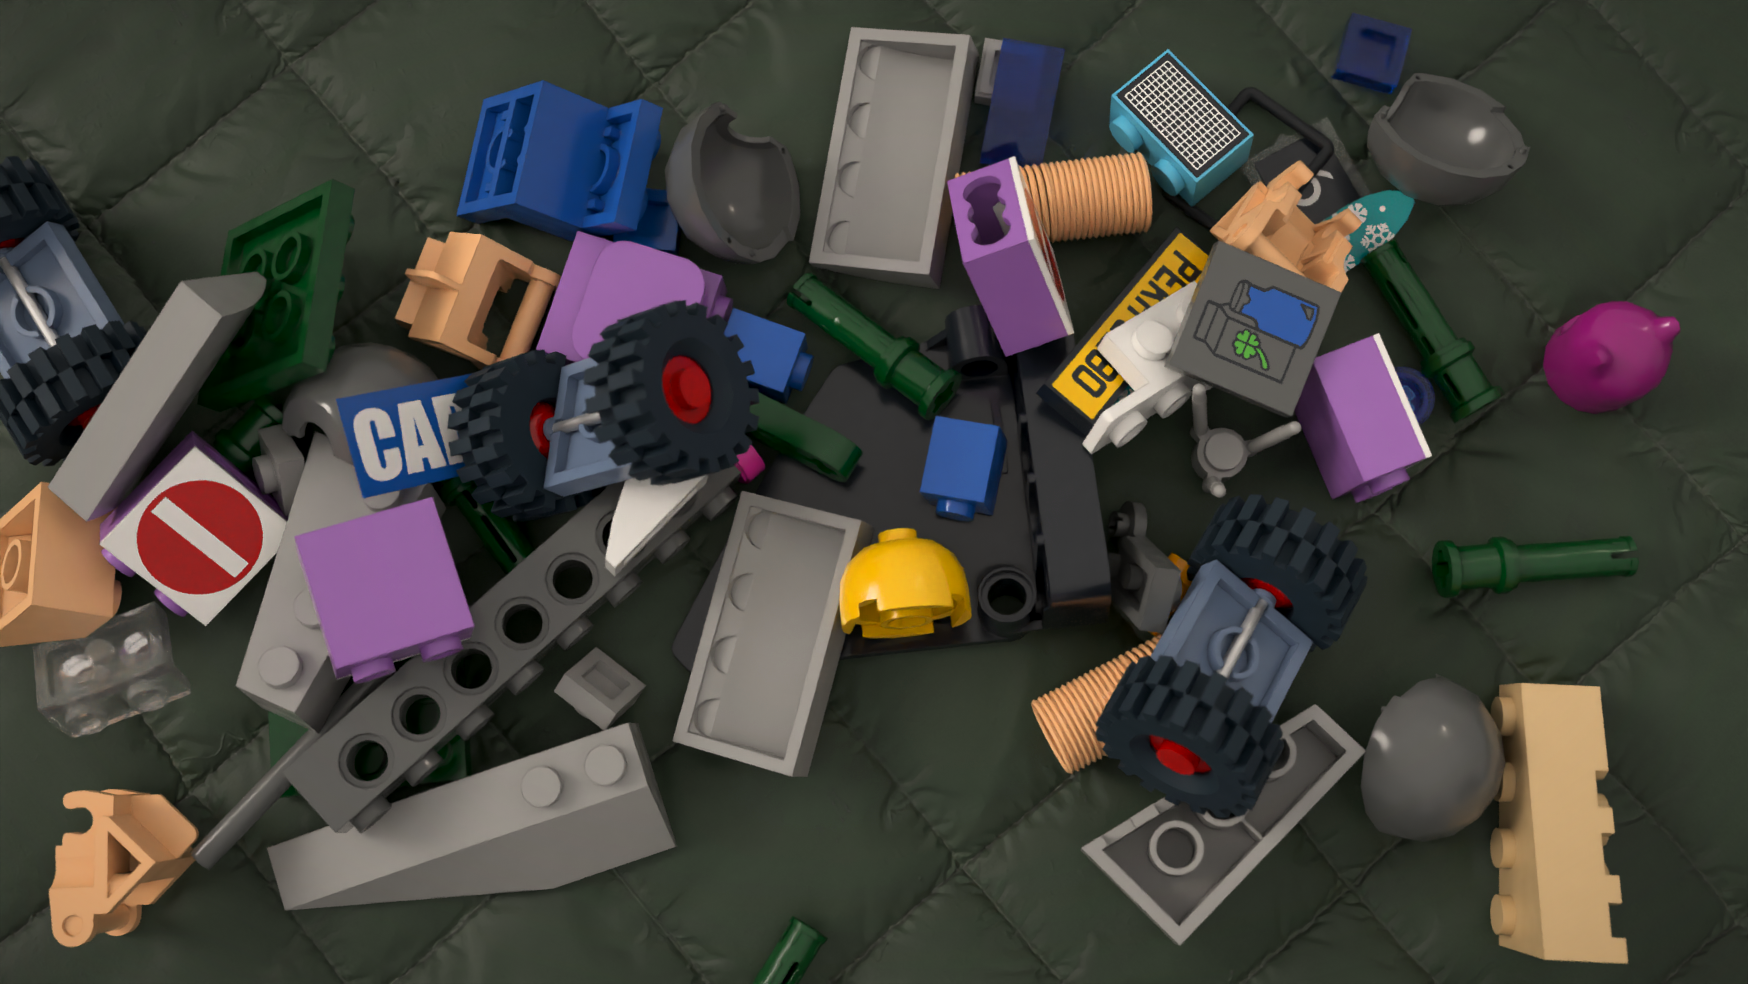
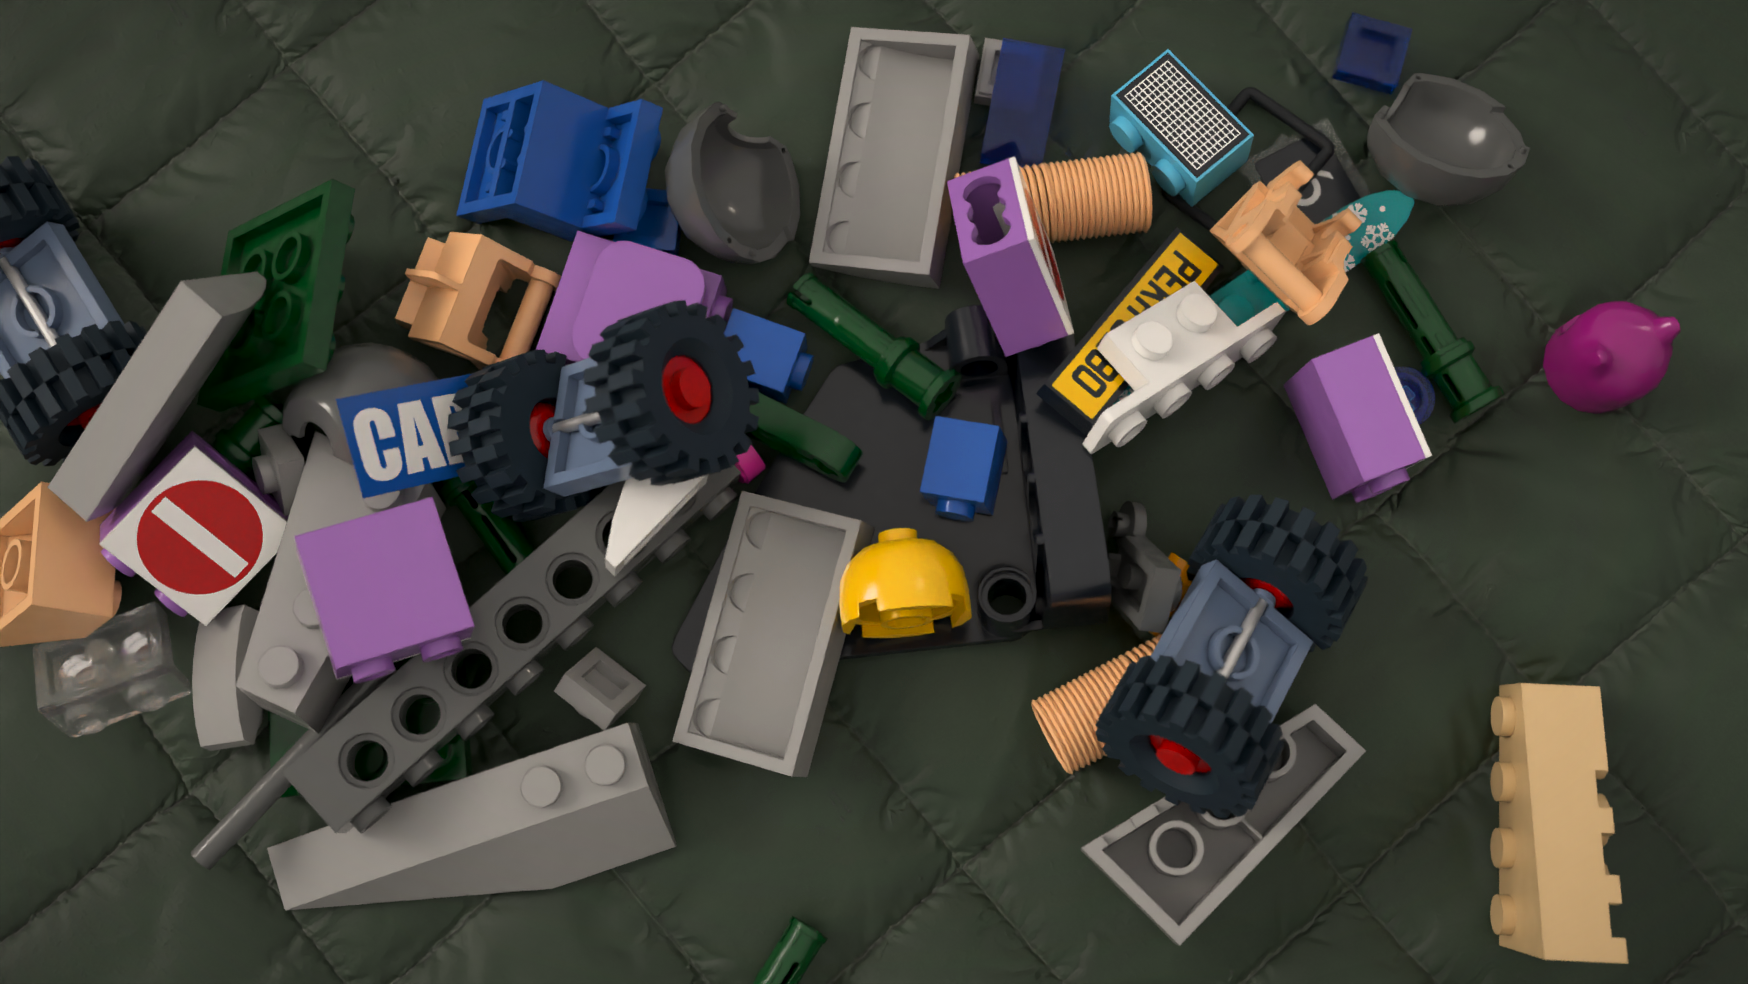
light nougat piece [49,789,199,947] -> none
dark grey tile [1164,241,1342,417] -> none
light grey plant [1190,383,1301,498] -> none
dark grey cylinder [1361,673,1506,842] -> none
dark green pin [1432,536,1639,598] -> none
none -> light grey slope [192,604,264,751]

